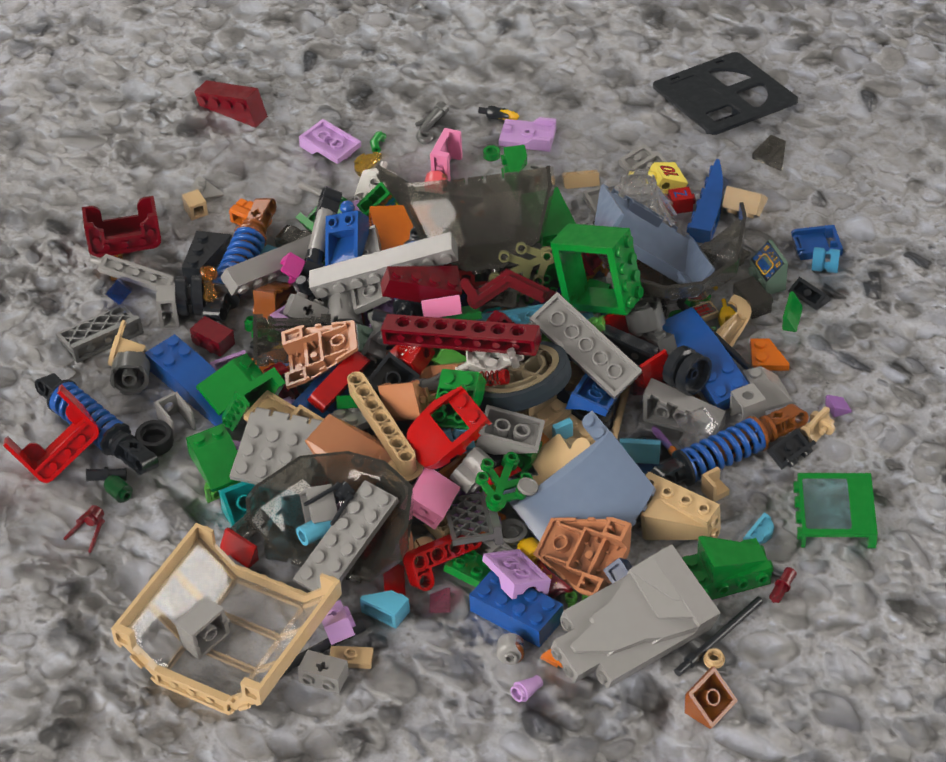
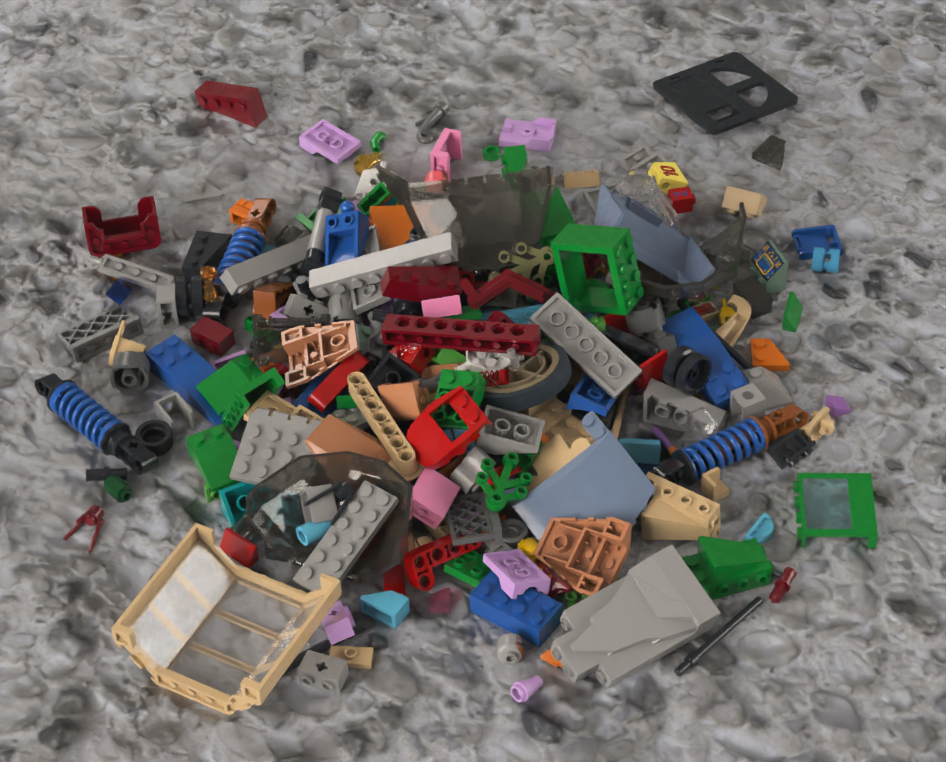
red windscreen [3,384,99,483] -> none
light grey brick [175,595,230,660] -> none
tan brick [182,189,208,220] -> none
dark pink panel [280,252,306,285] -> none
black piece [478,105,519,121] -> none
light grey piece [517,477,538,496] -> none
medium azure tile [552,418,573,439] -> none
panel [603,558,632,583] -> none
dark orange slope [684,666,738,729] -> none
blue slope [687,159,723,245] -> none
tan plate [703,648,725,669] -> none
black slope [788,277,831,311] -> none

